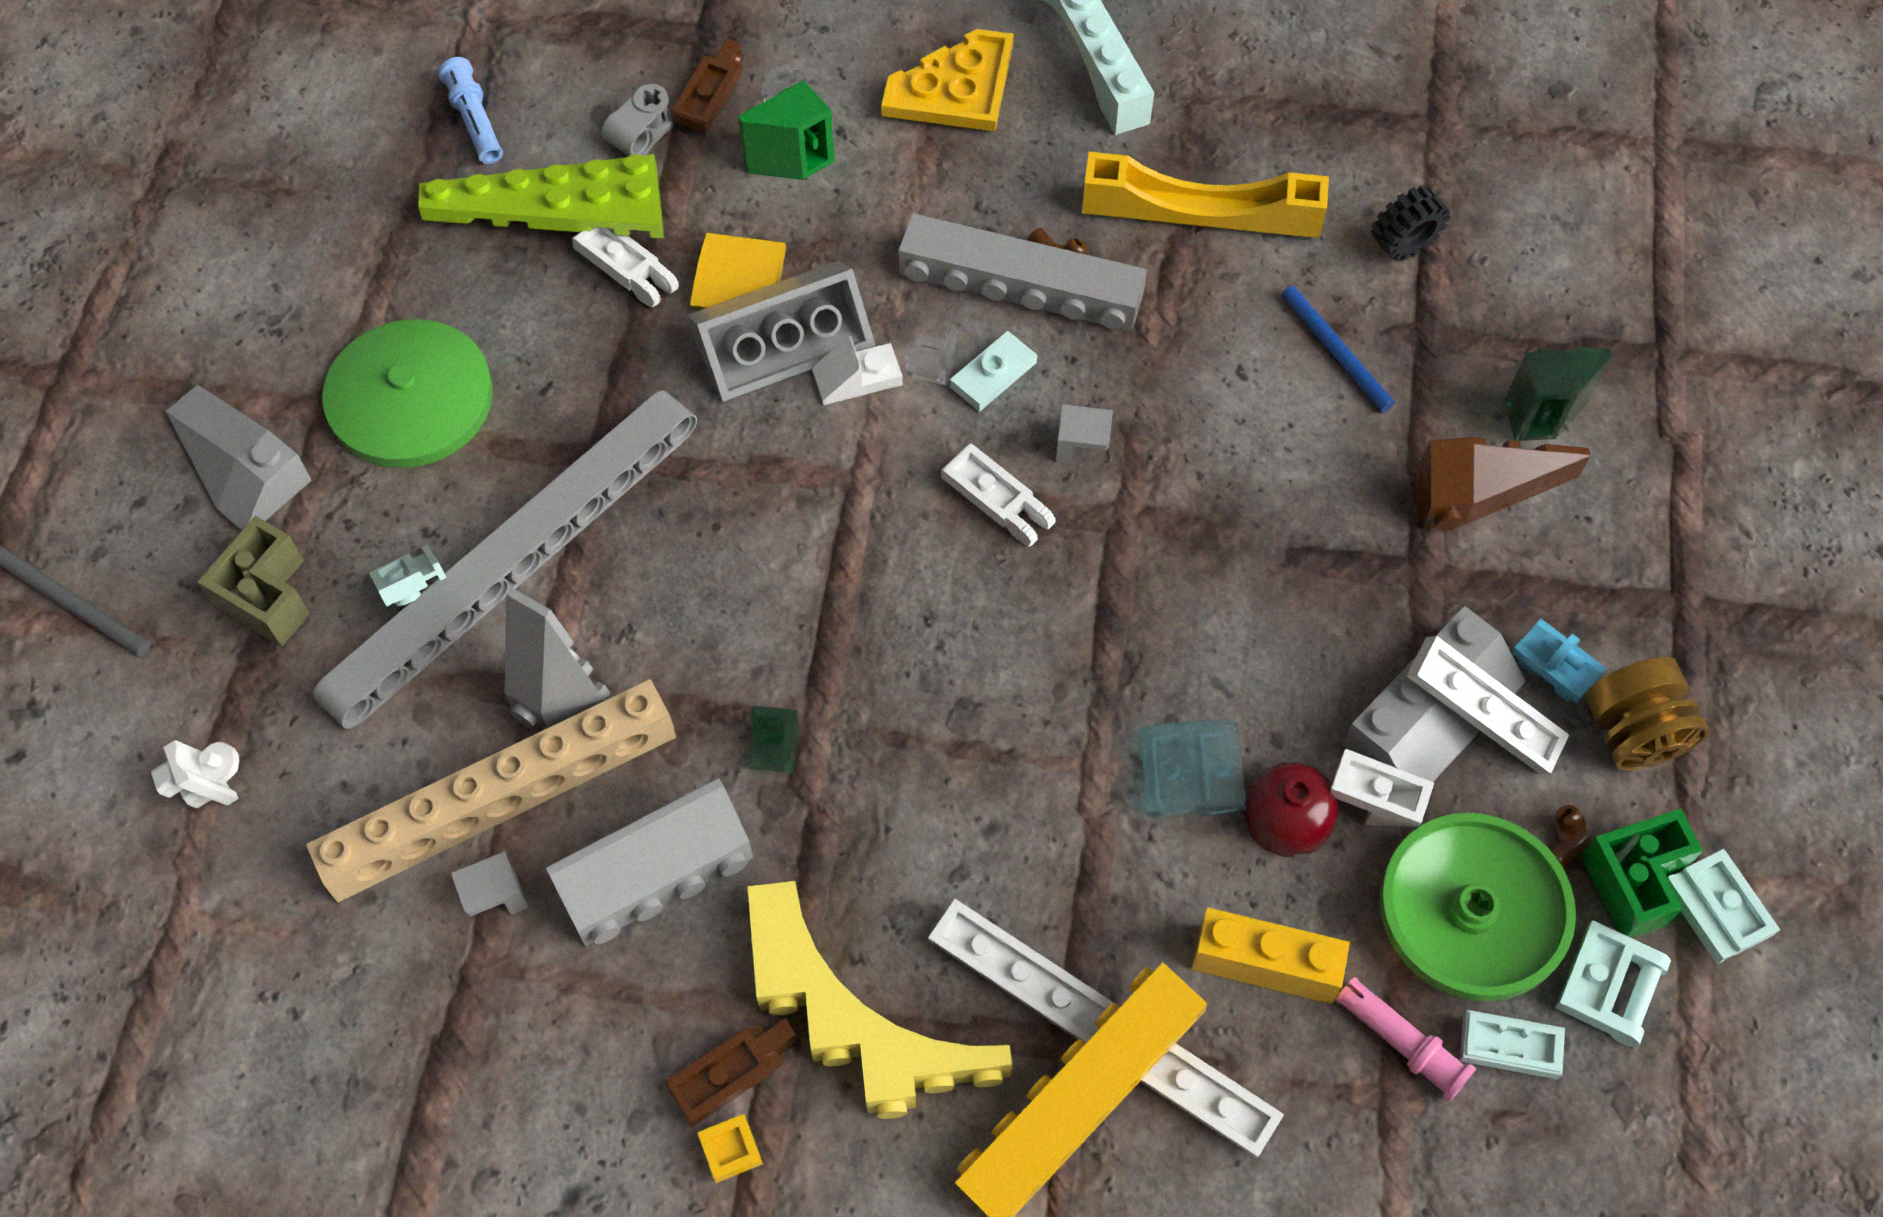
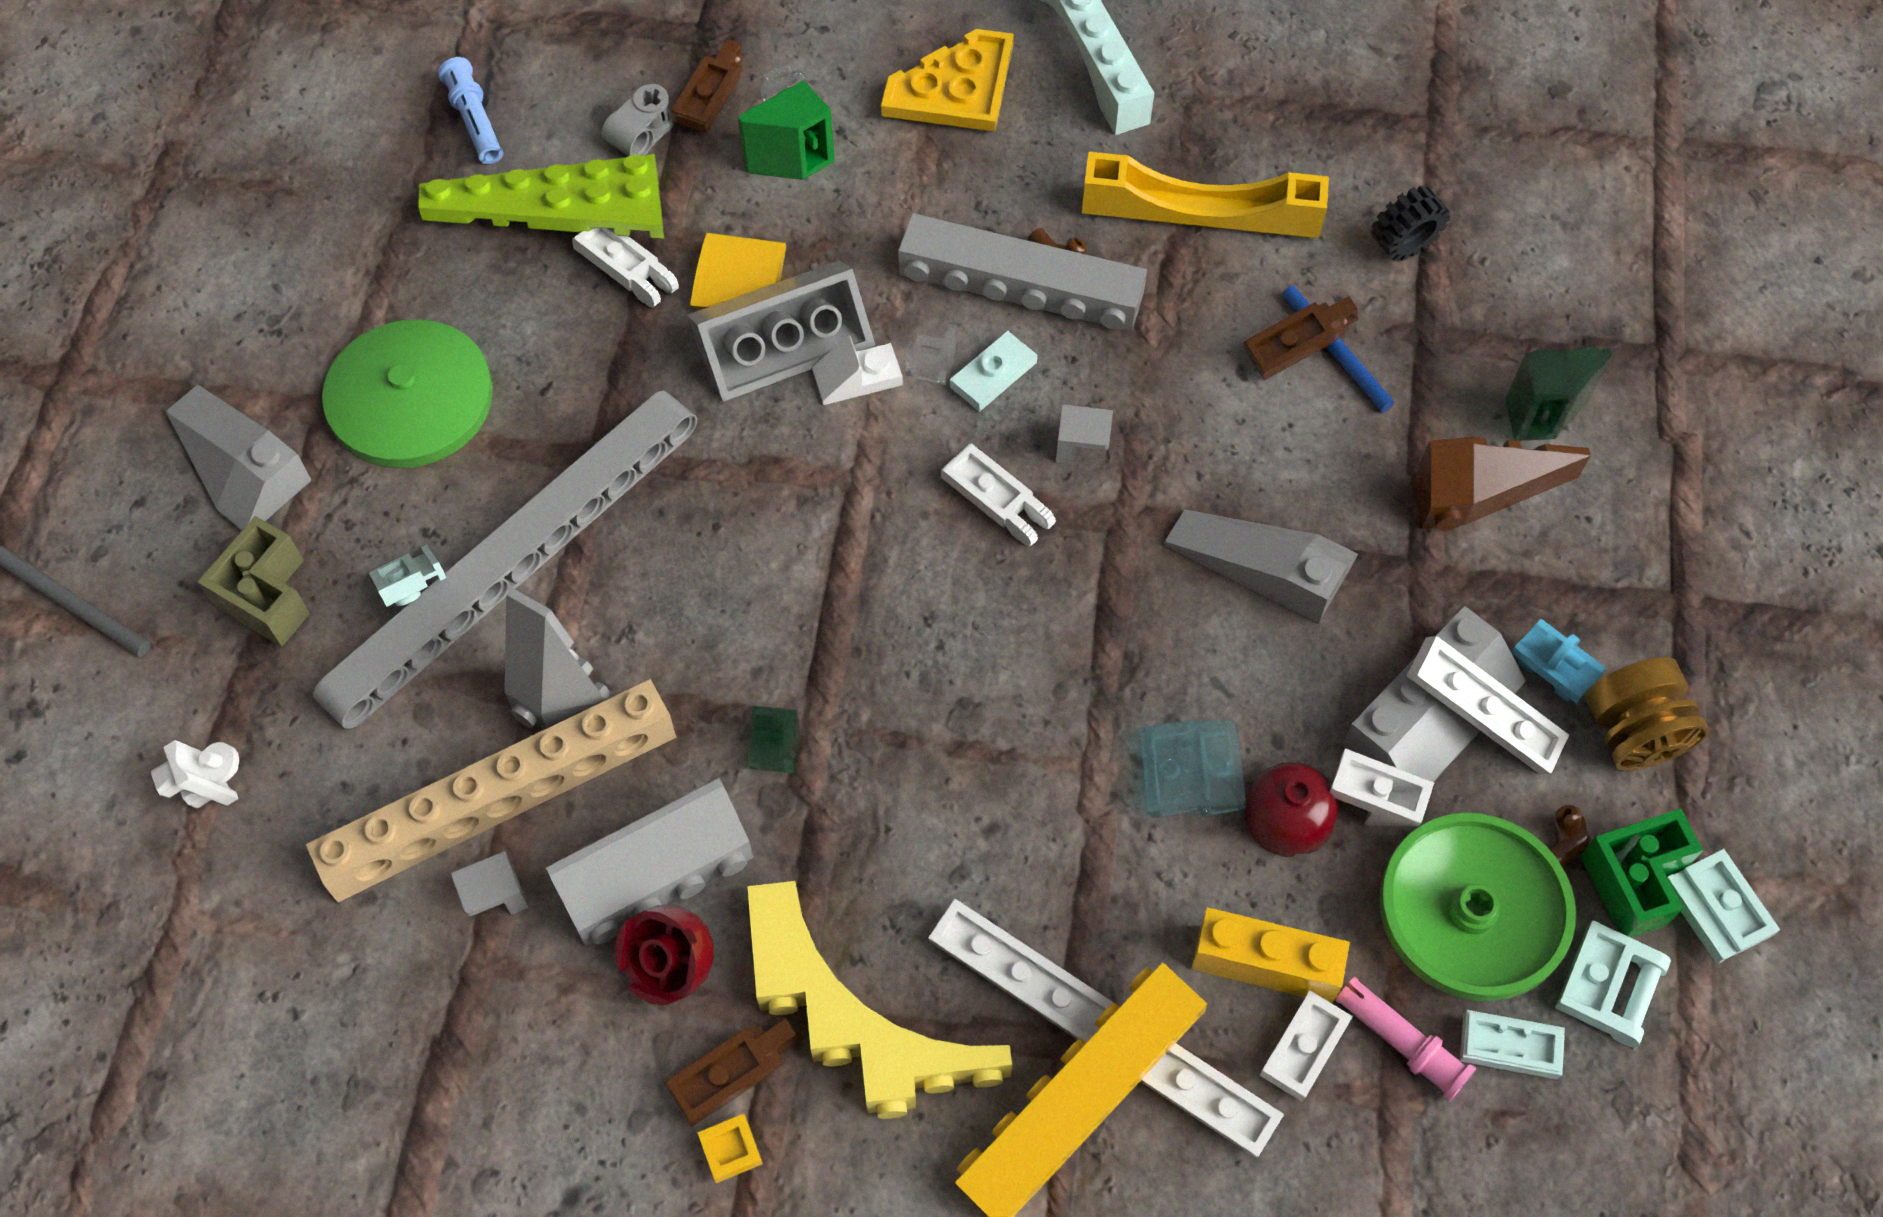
none -> dark red cylinder [615,904,714,1006]
none -> light grey wedge [1164,509,1358,624]
none -> reddish brown hinge [1243,296,1359,381]
none -> white plate [1260,991,1353,1102]

